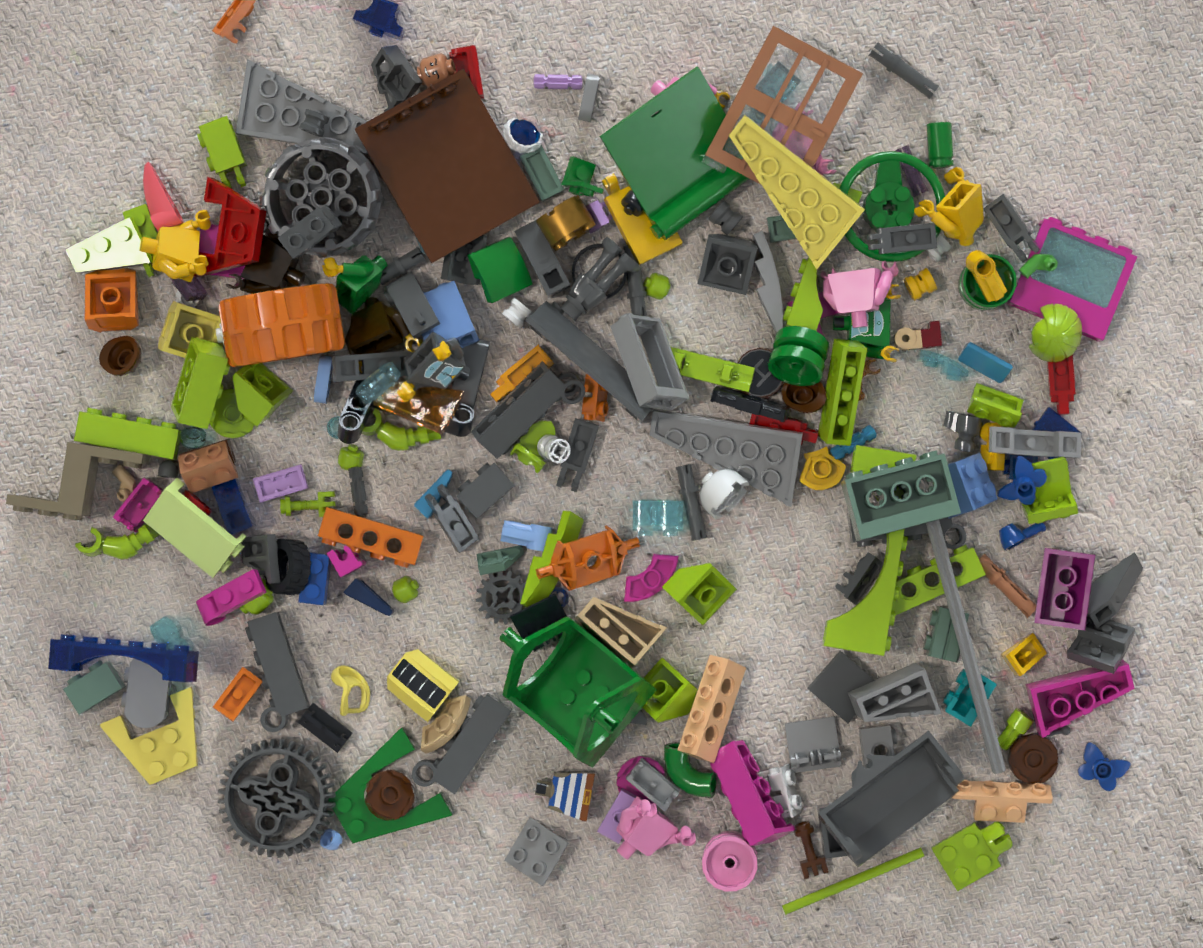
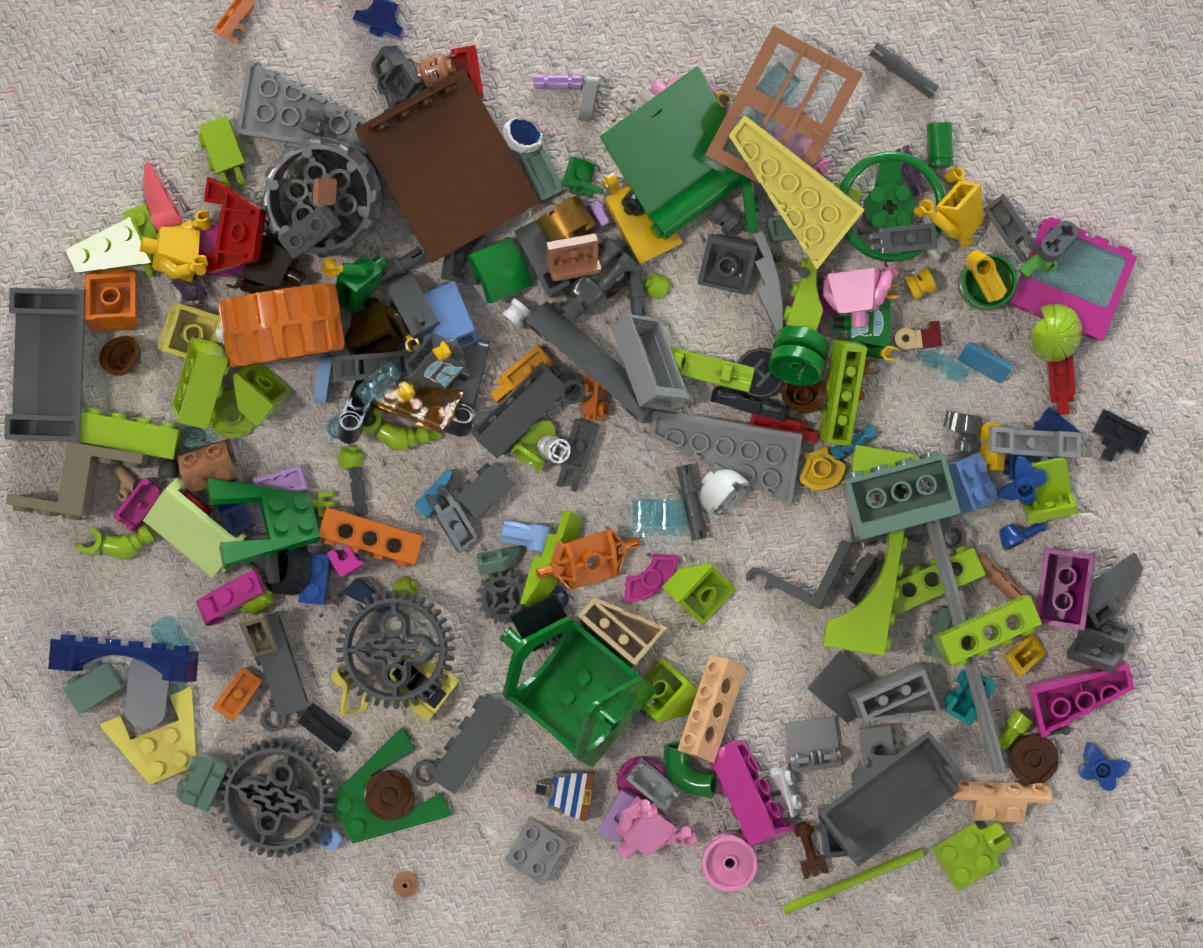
tan tile [421,695,471,754] -> none
lime bracket [967,383,1024,428] -> none
none -> dark grey slope [4,288,86,442]
none -> sand green brick [176,750,228,812]
none -> green wing [206,478,320,569]
none -> dark tan slope [239,613,278,657]
none -> nougat slope [313,178,337,205]
none -> dark grey gear [336,589,455,709]
none -> nougat tile [393,871,419,897]
none -> nougat bracket [546,233,601,281]
none -> green plate [741,177,760,234]
none -> dark grey hinge [746,540,851,609]
none -> dark grey hinge [773,253,809,278]
none -> lime brick [933,595,1042,667]
none -> dark grey beam [1038,221,1078,263]
none -> black hinge [1091,409,1149,462]

